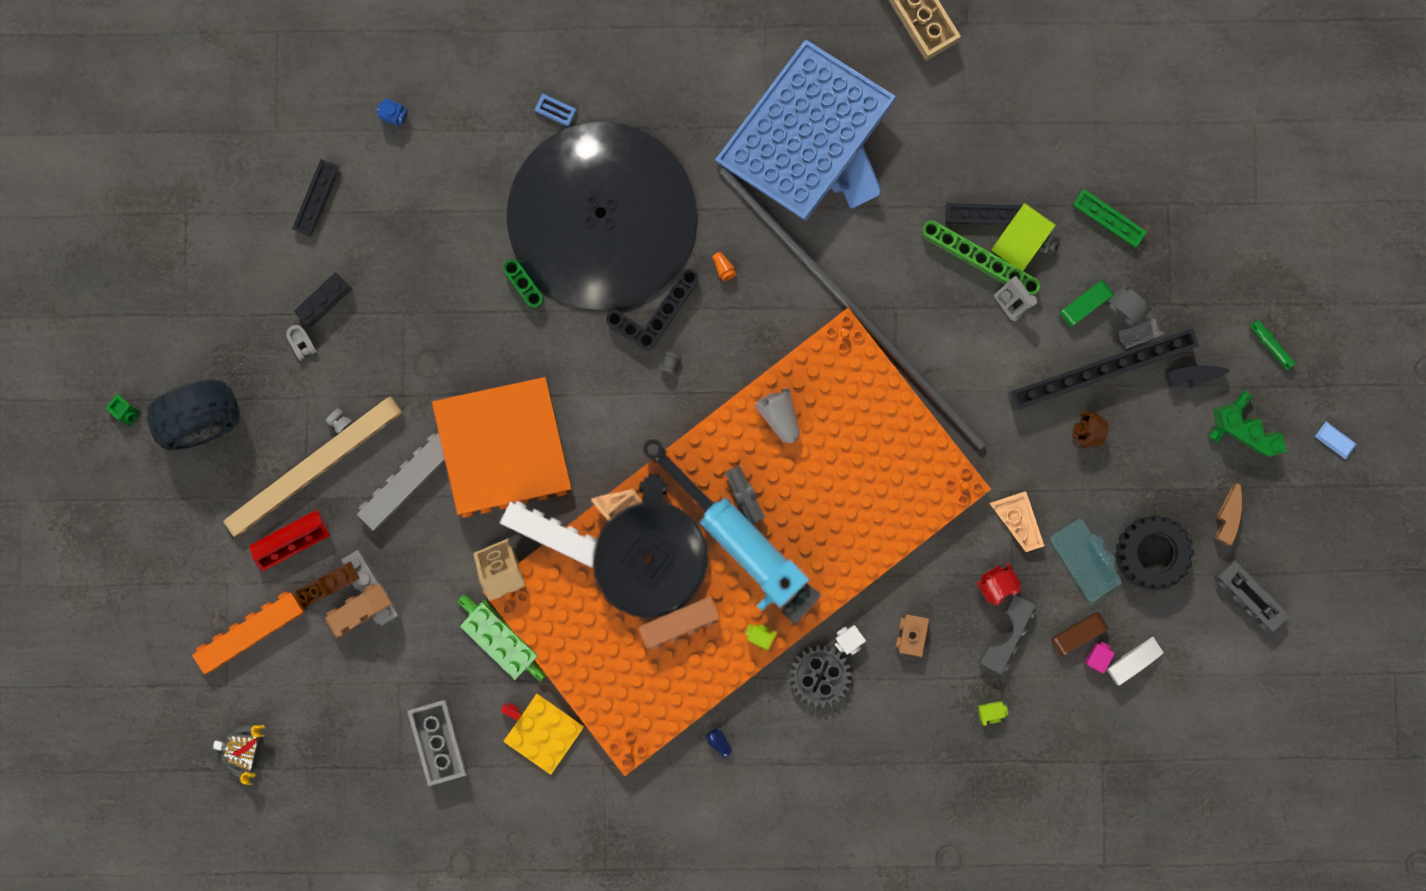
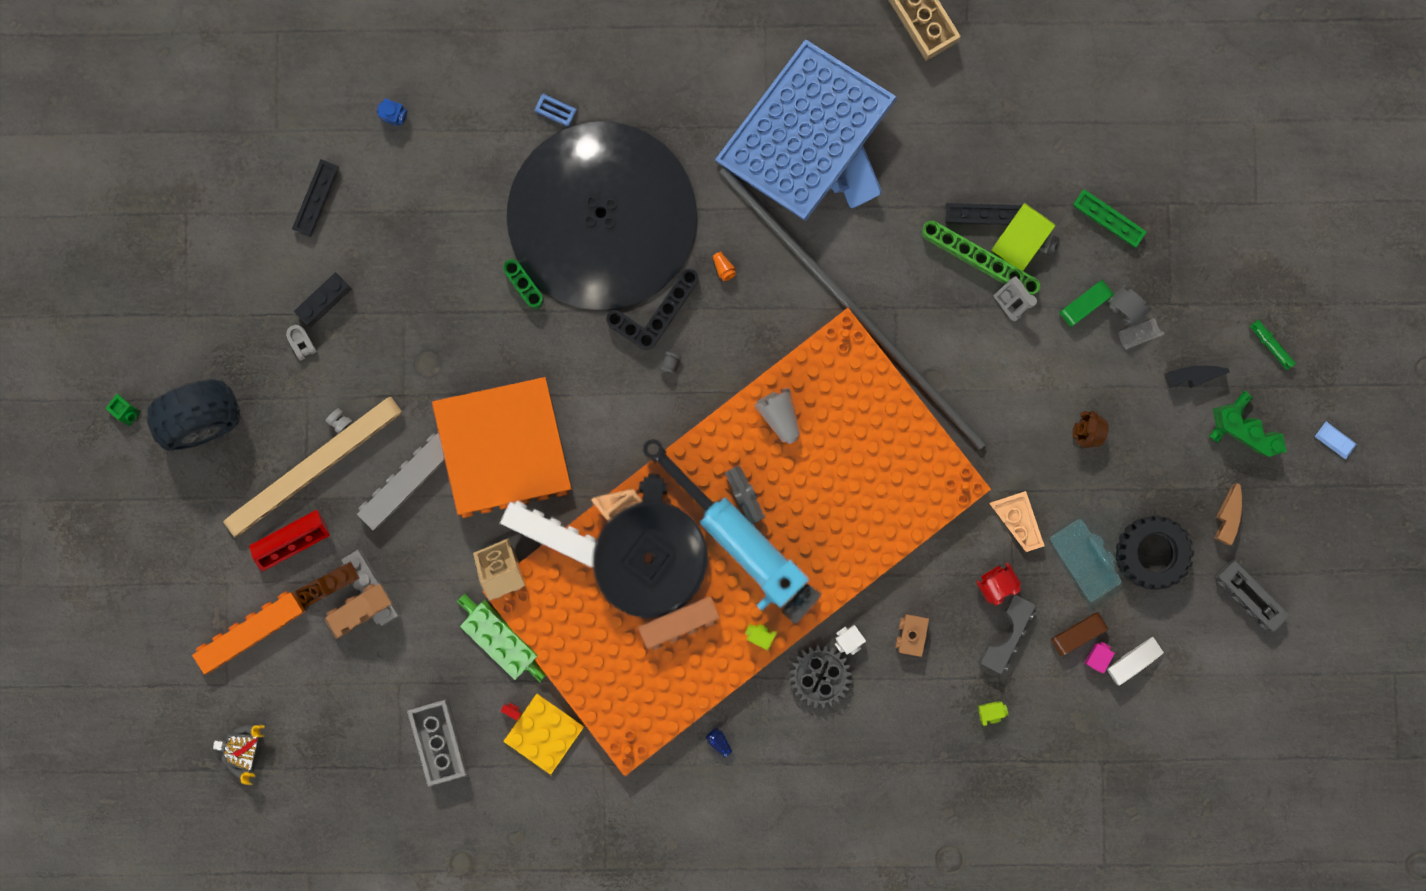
black brick [1008,328,1199,411] -> none

